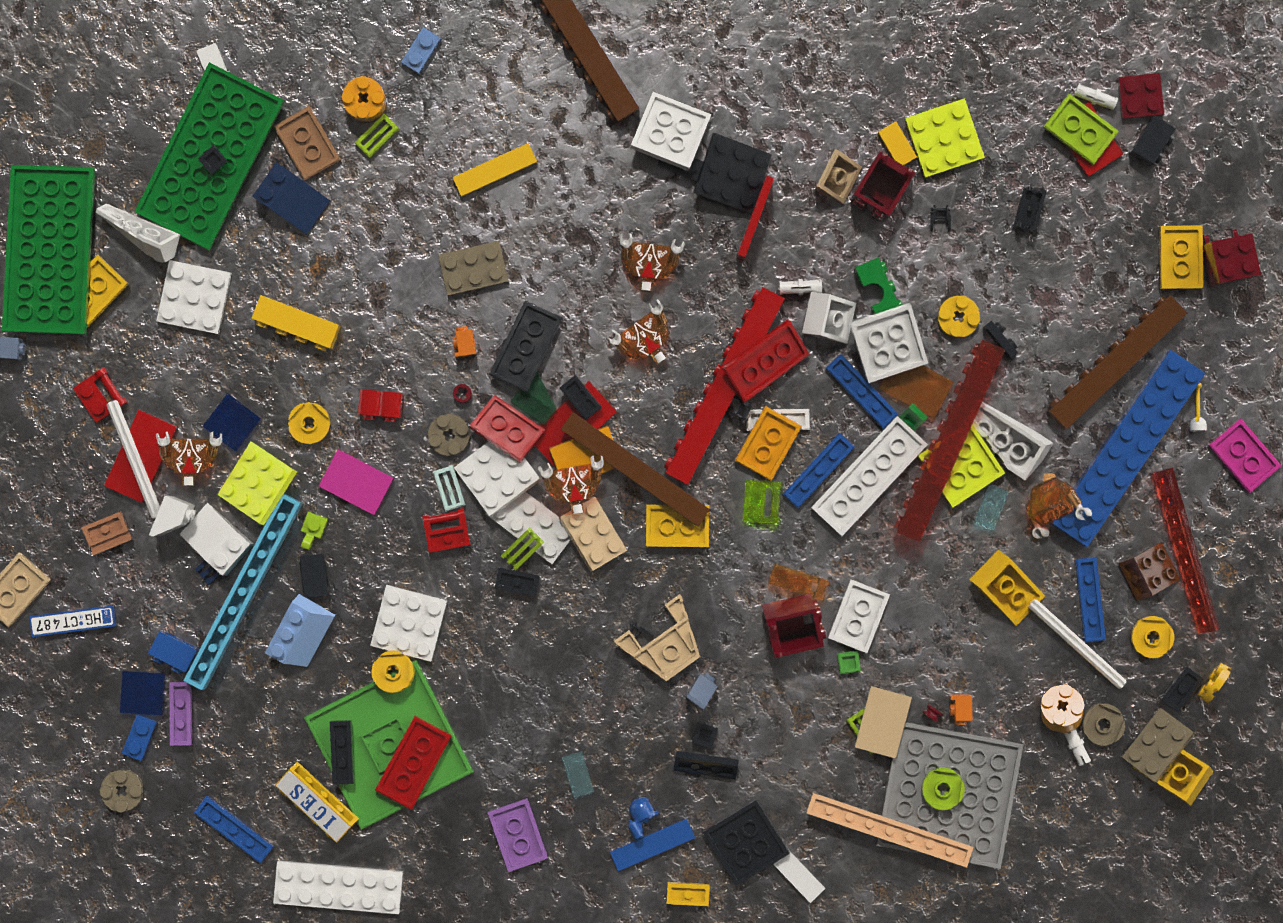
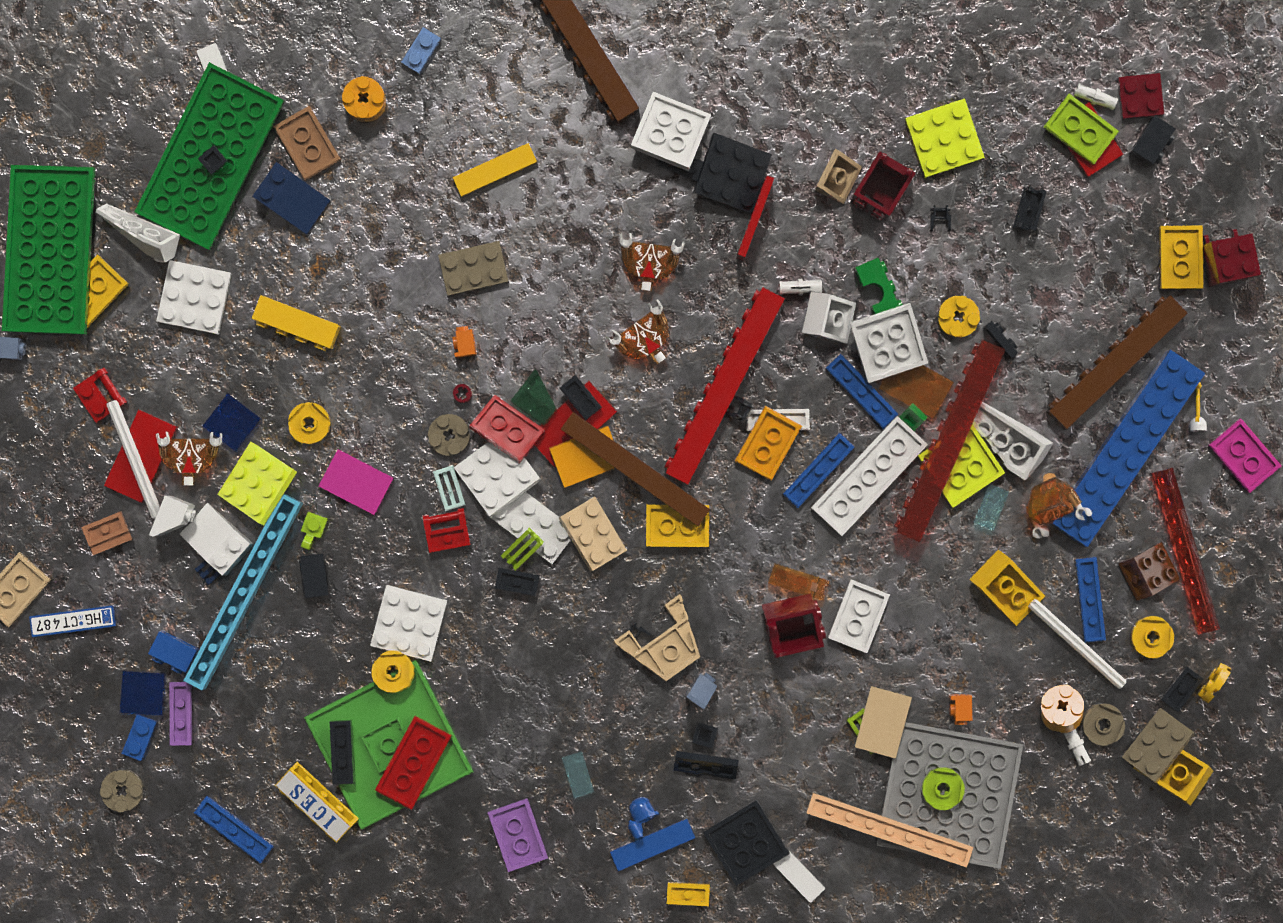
light blue slope [265,594,335,667] -> none
white plate [273,861,403,914] -> none
lime tile [354,114,399,158] -> none
red brick [358,389,403,422] -> none
black tile [489,300,563,393] -> none
clear orange torso [538,456,604,515] -> none
red tile [722,320,810,403] -> none
clear neon green plate [743,480,783,524] -> none
bright green tile [837,650,861,674] -> none
yellow tile [878,121,917,165] -> none
dark red bush [922,704,943,723] -> none

